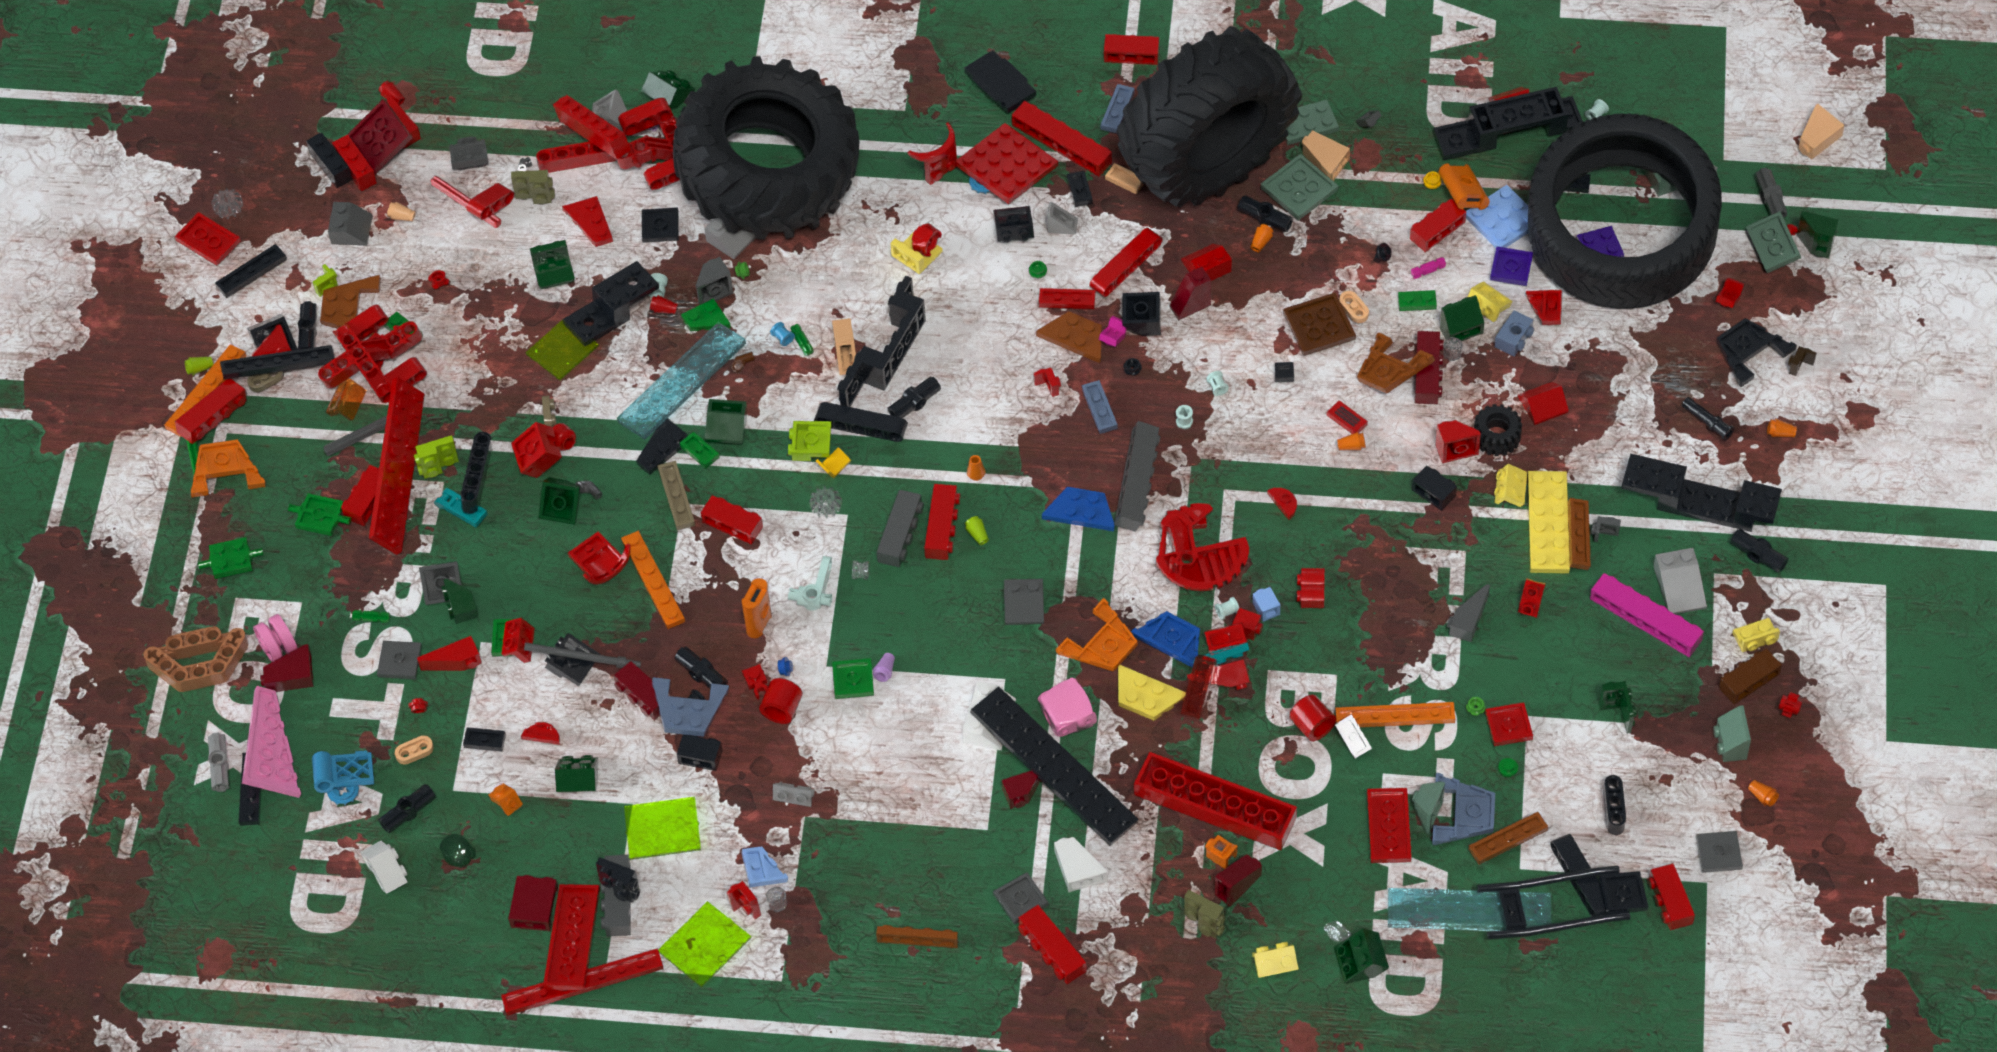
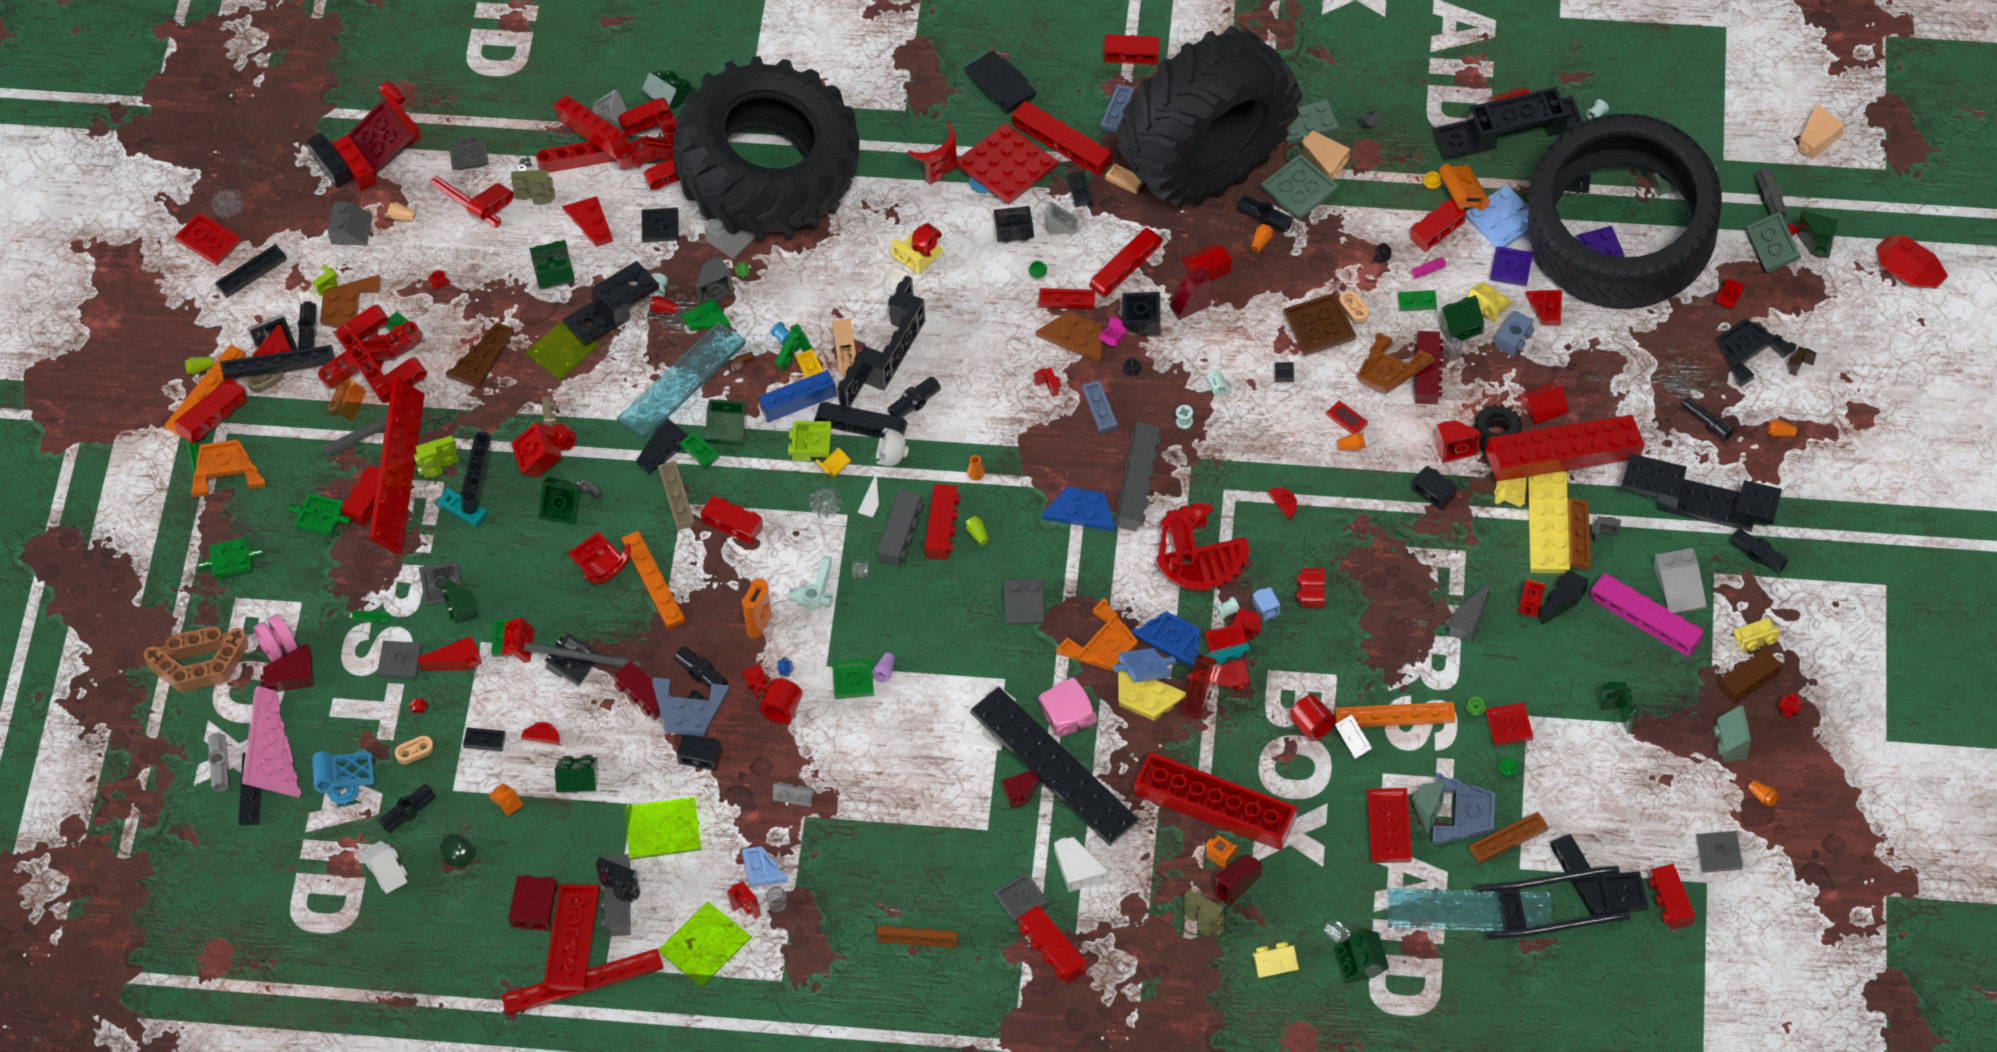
black beam [1603,775,1626,835] -> none
none -> reddish brown wing [446,322,514,389]
none -> blue brick [758,370,837,423]
none -> green plate [774,331,801,372]
none -> yellow plate [795,349,823,378]
none -> white sticker [858,476,879,517]
none -> white cylinder [876,428,908,467]
none -> medium blue plate [1113,648,1176,682]
none -> red brick [1485,415,1645,482]
none -> black slope [1539,570,1588,625]
none -> red wedge [1876,235,1948,289]

